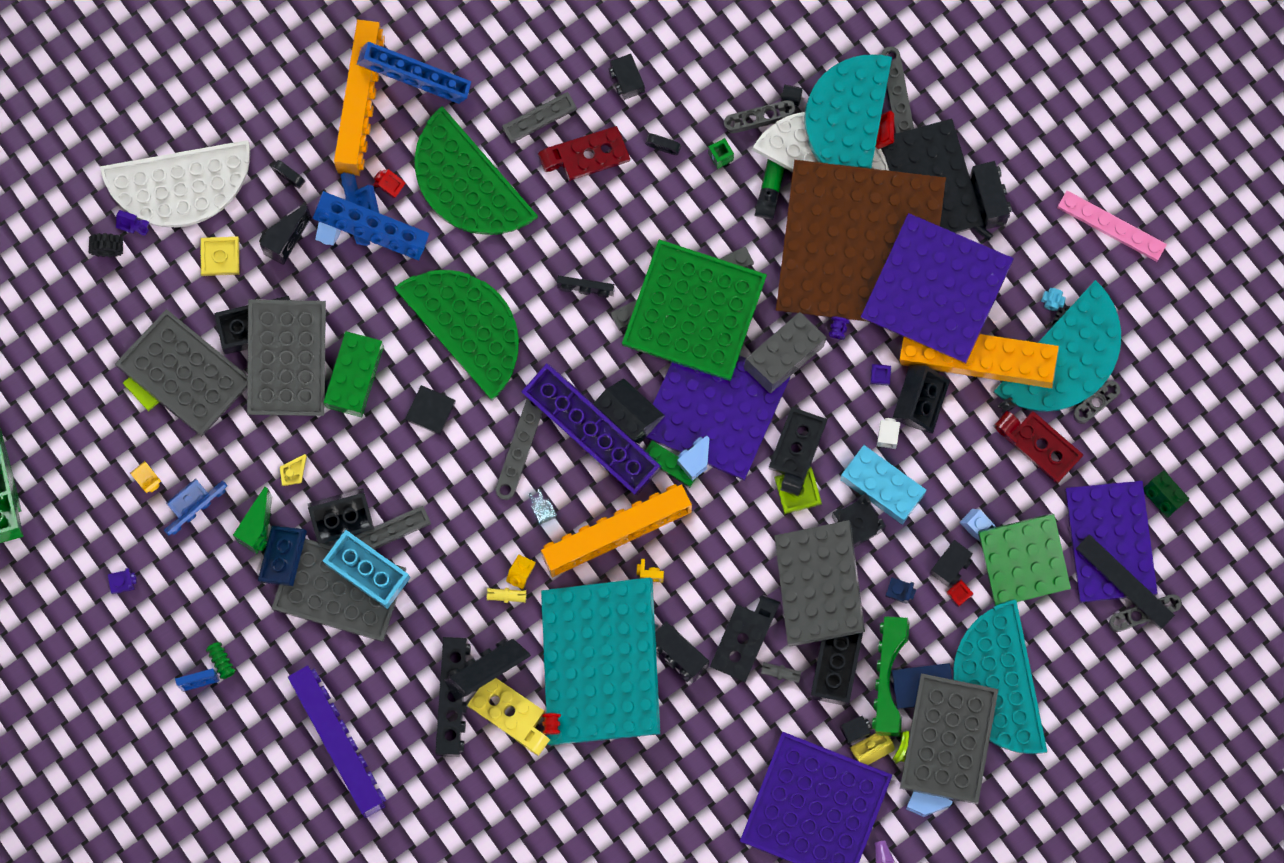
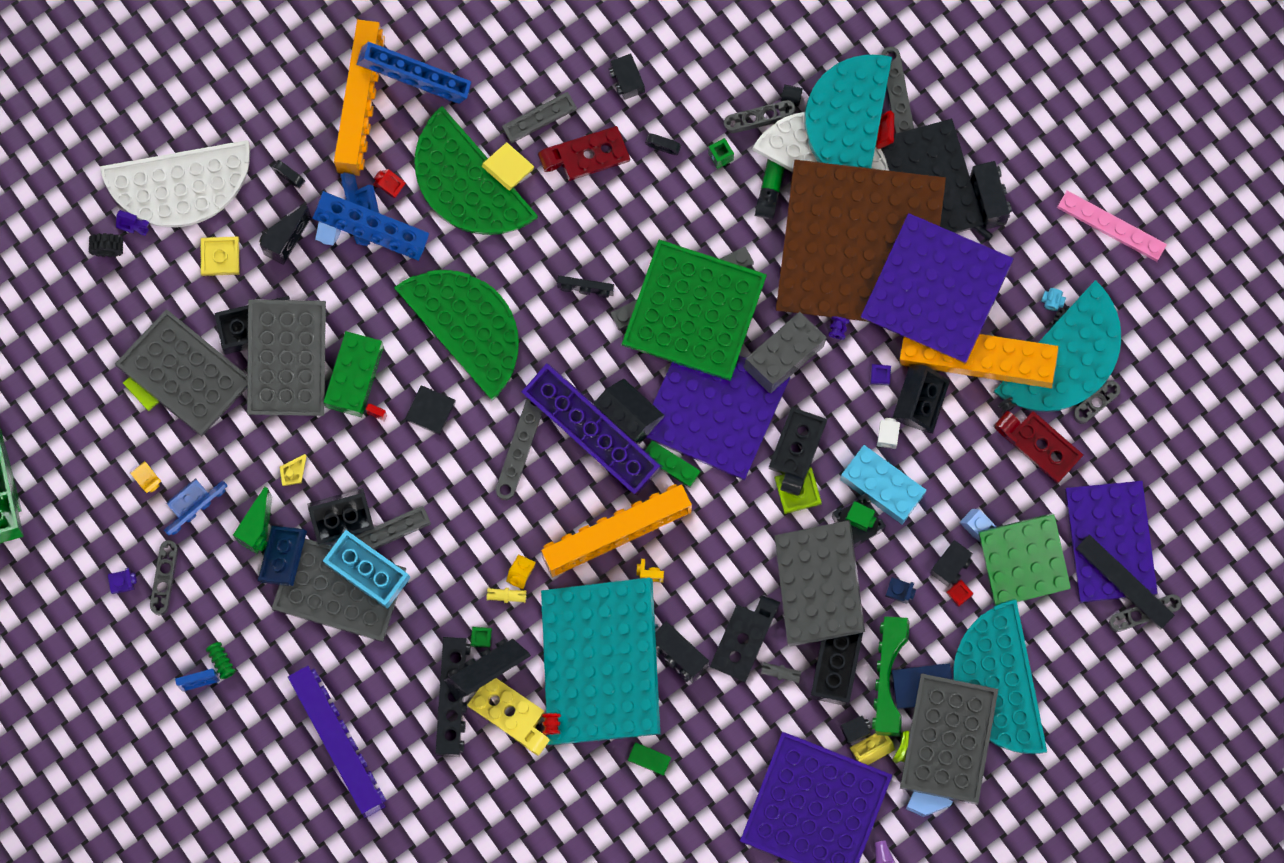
clear light blue plate [529,489,557,525] -> none
light blue slope [677,436,709,481] -> none
dark green bracket [1143,471,1190,518] -> none
none -> dark grey beam [150,540,178,616]
none -> red tile [366,404,387,421]
none -> green tile [471,627,492,648]
none -> light yellow tile [482,142,534,191]
none -> green tile [628,742,671,776]
none -> green brick [845,501,877,532]

